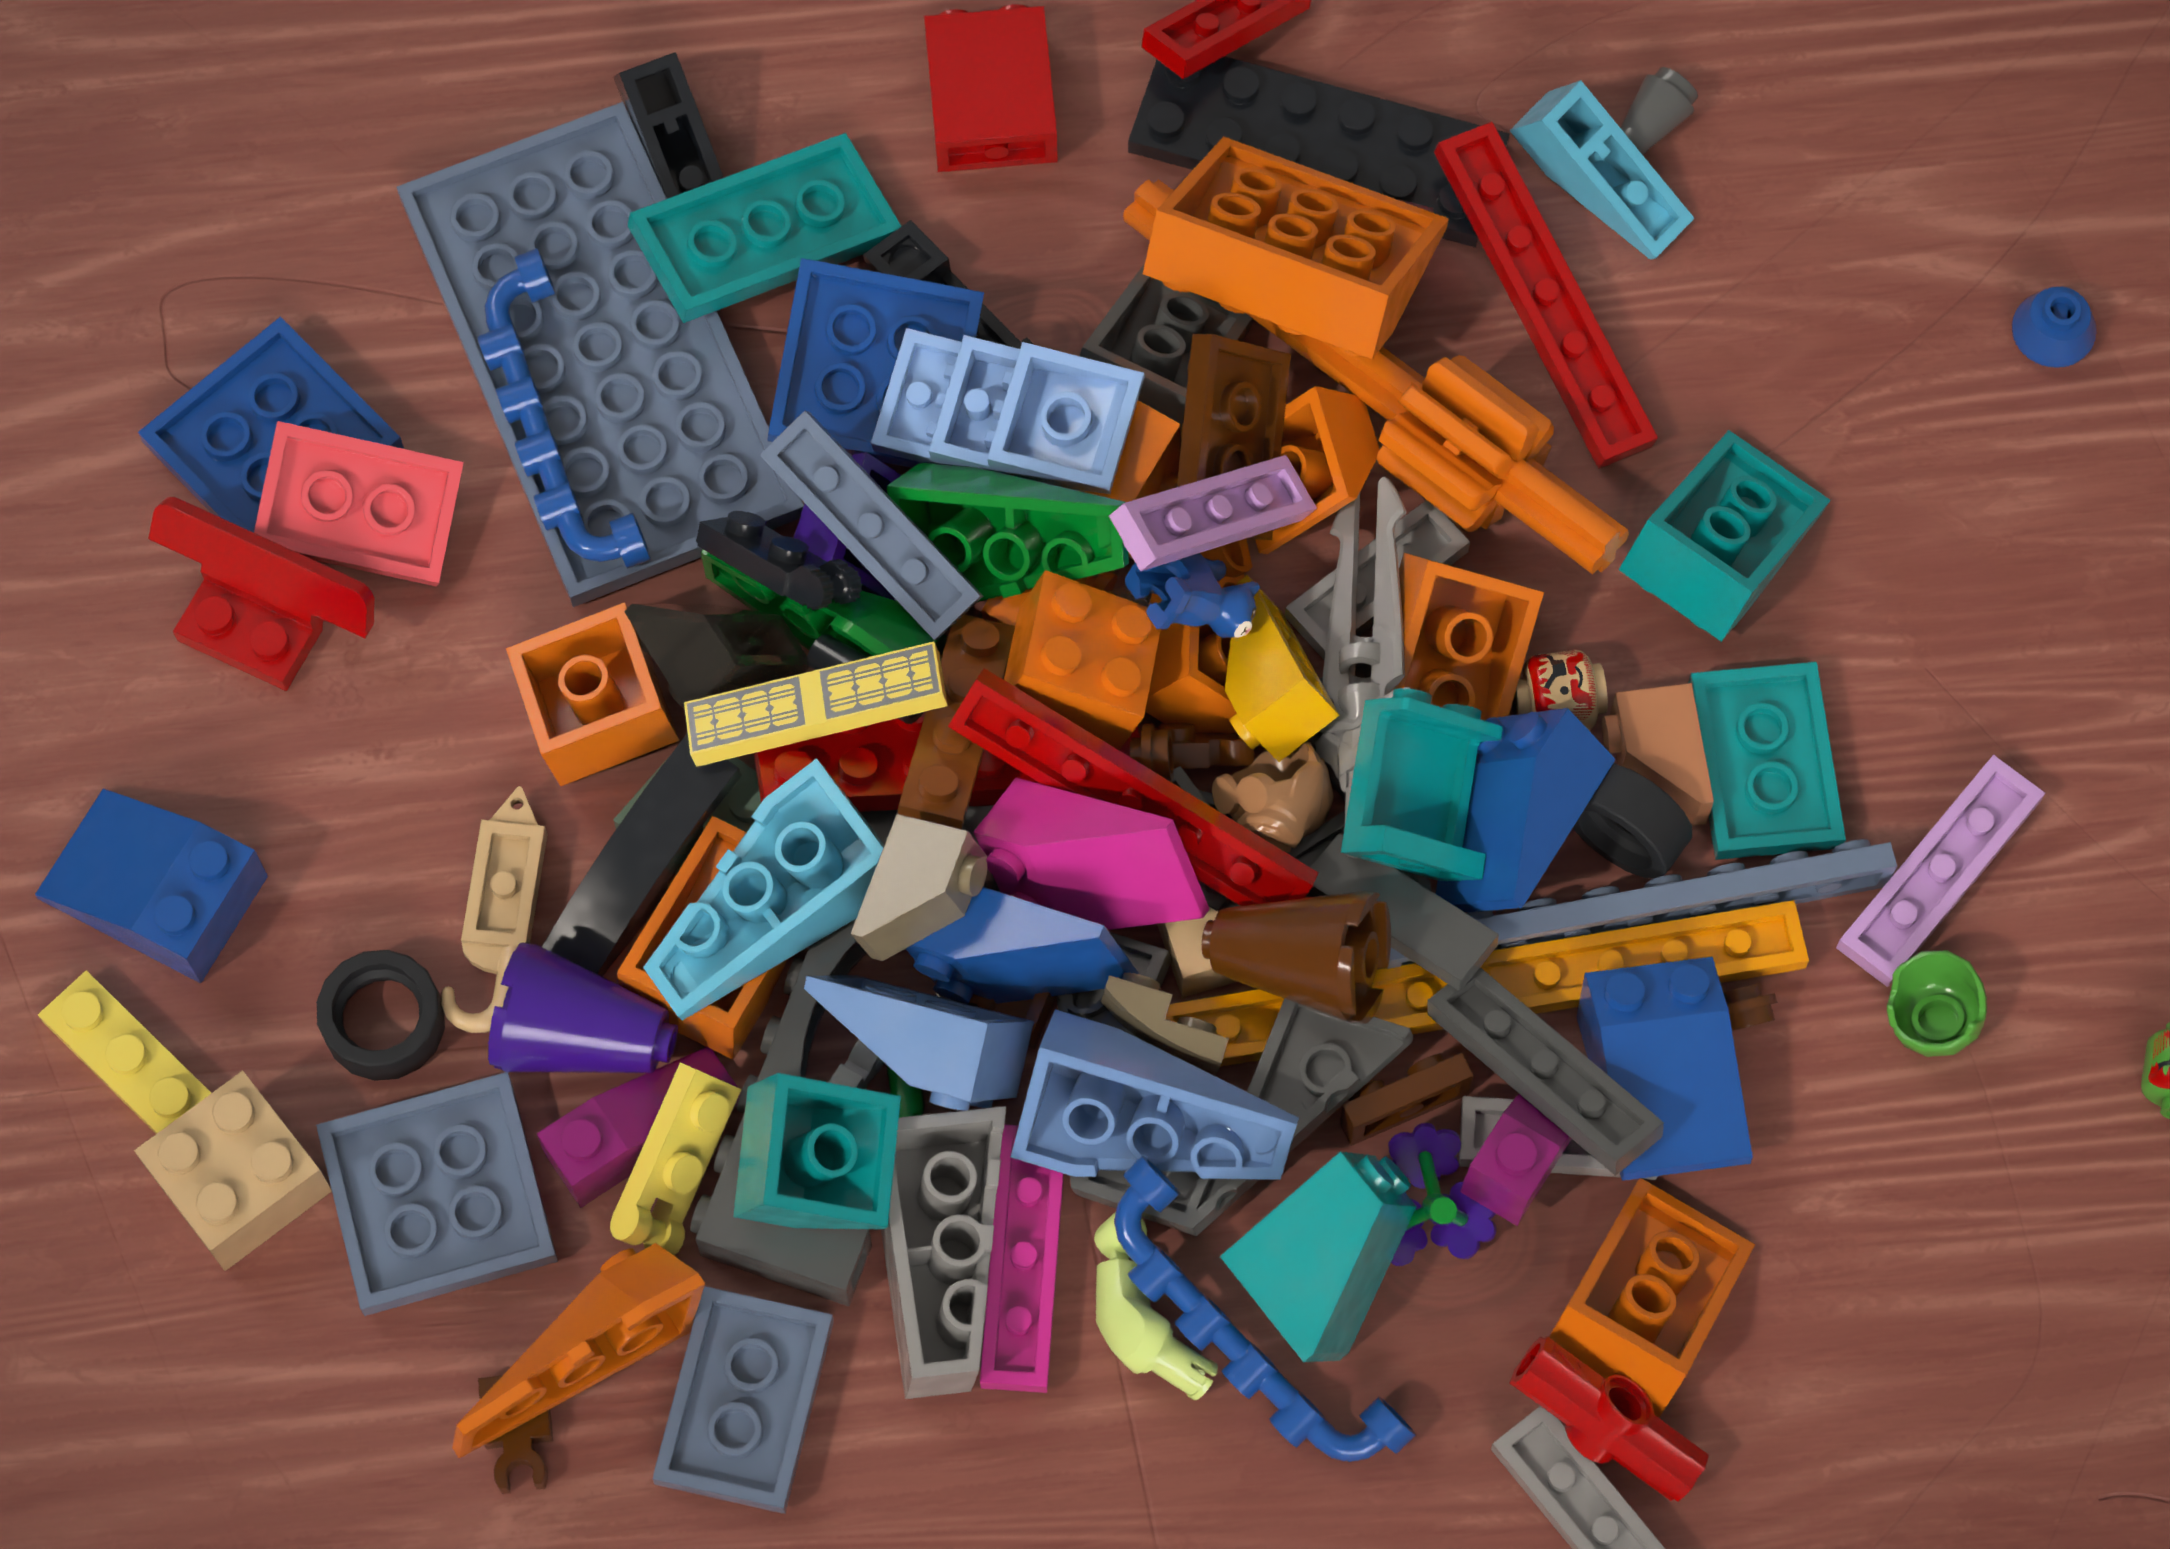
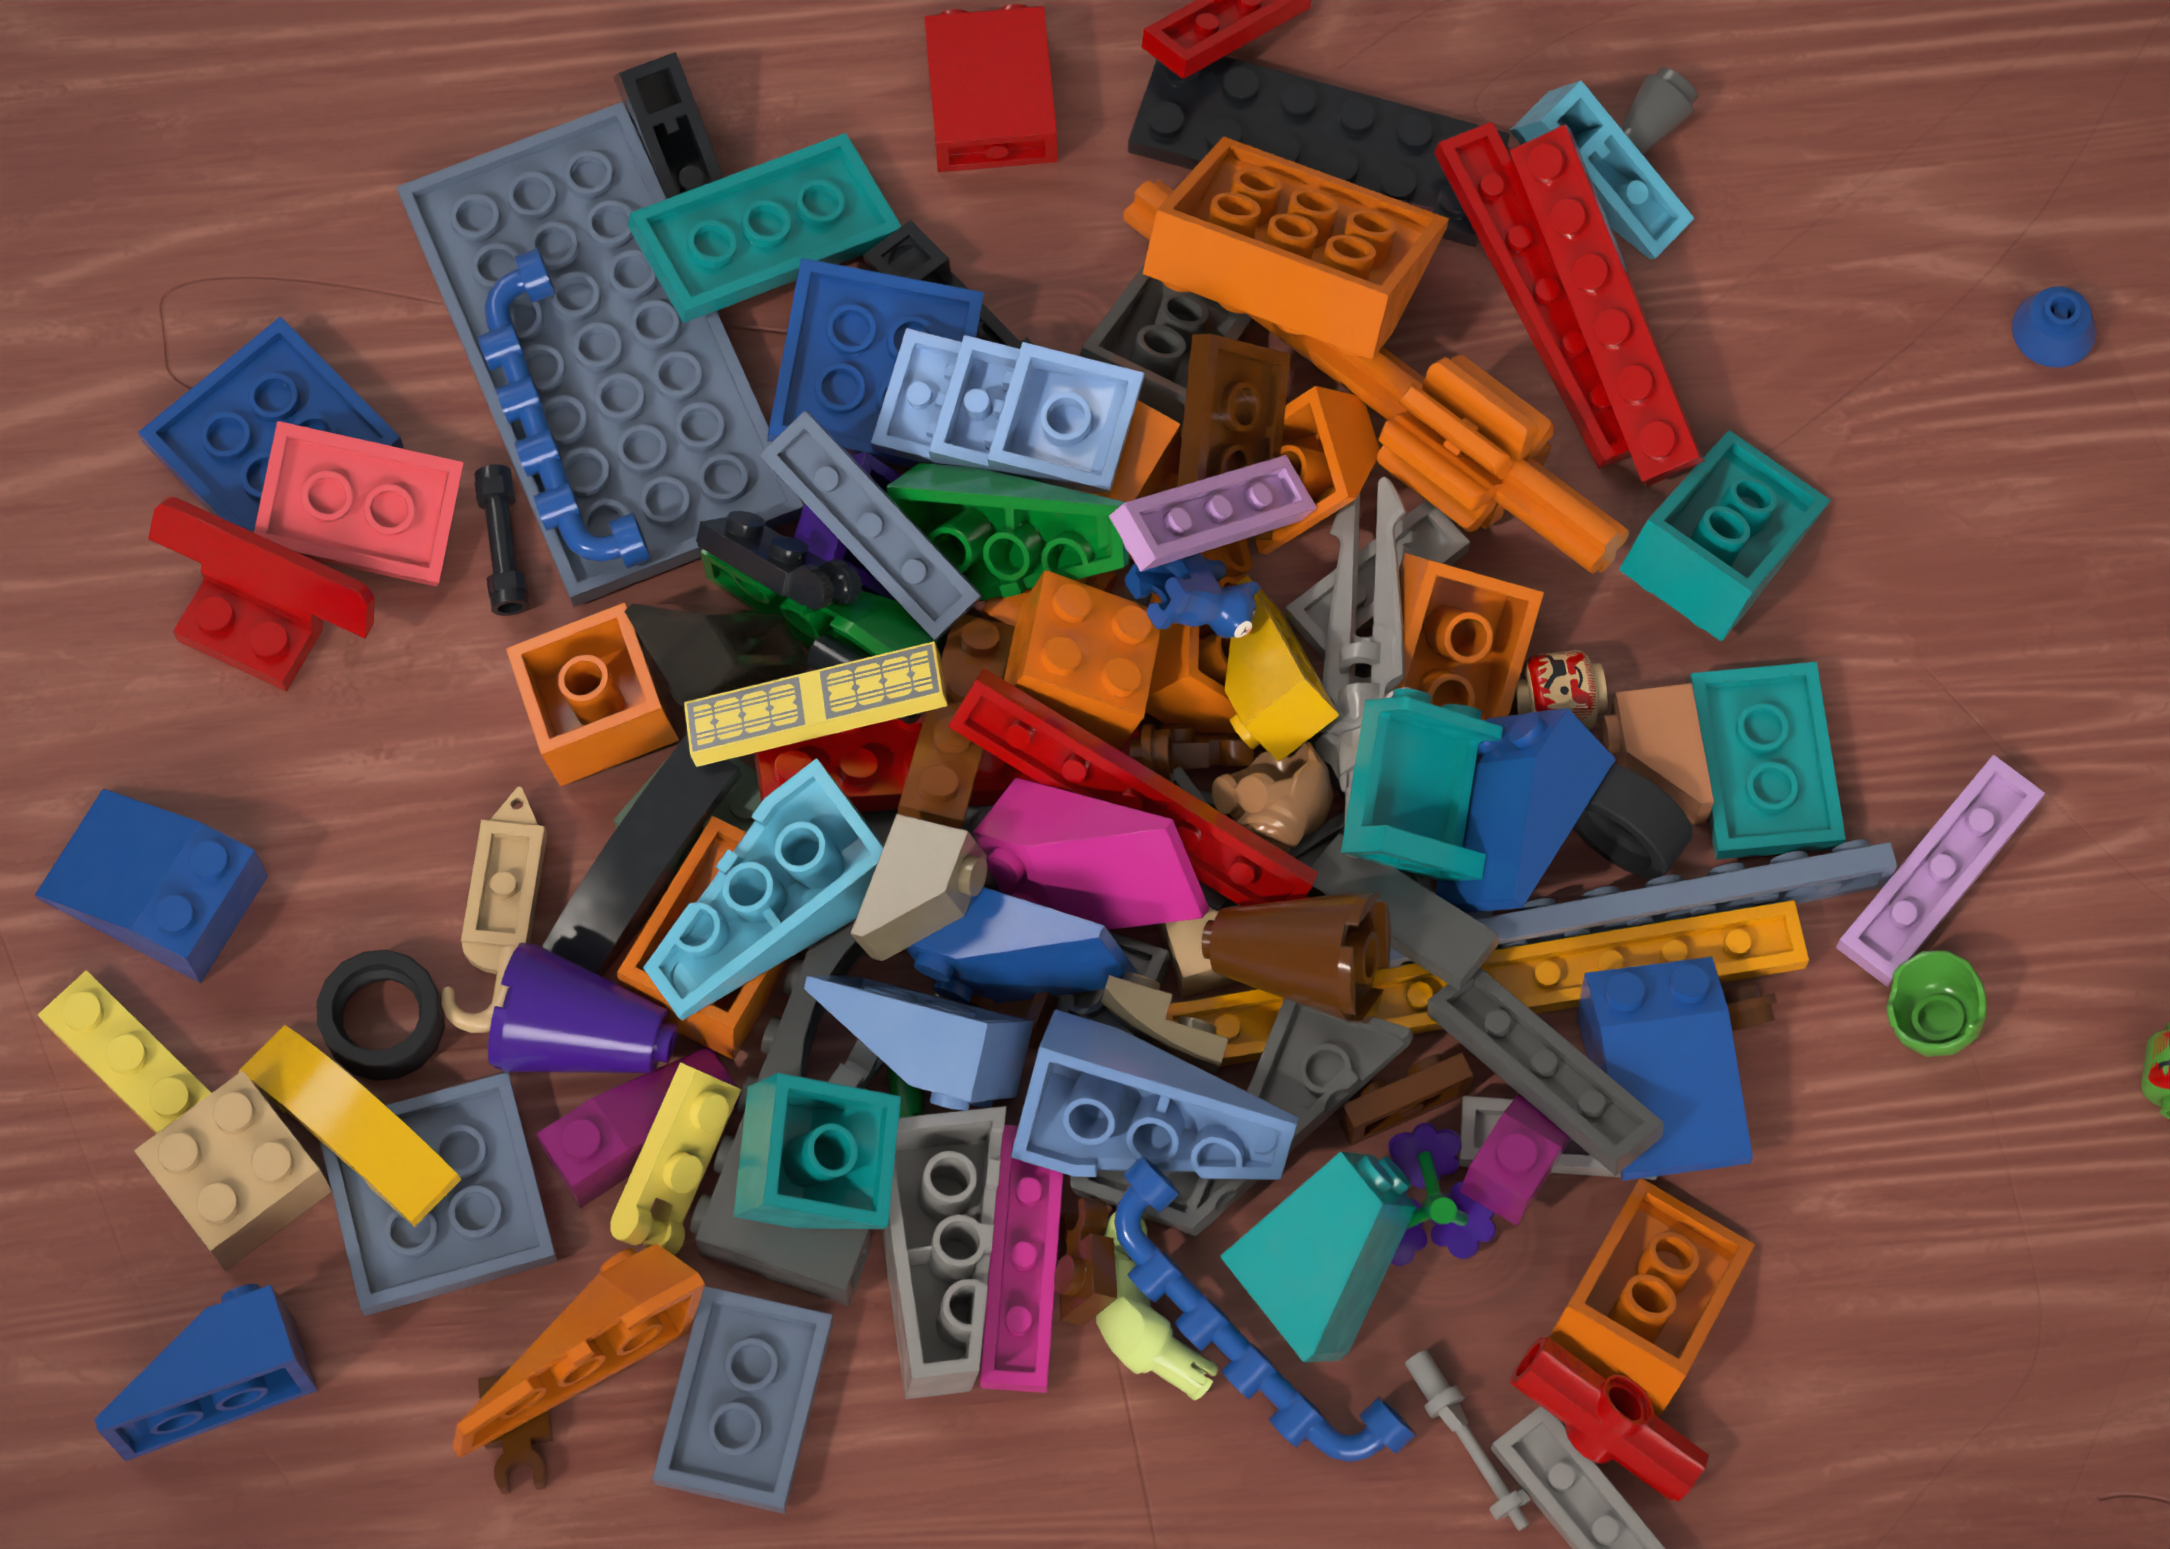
none -> blue slope [94,1284,317,1461]
none -> yellow slope [238,1025,462,1227]
none -> black bar [474,464,529,616]
none -> reddish brown plate [1054,1197,1117,1326]
none -> light grey piece [1405,1349,1530,1531]
none -> red plate [1509,124,1705,486]

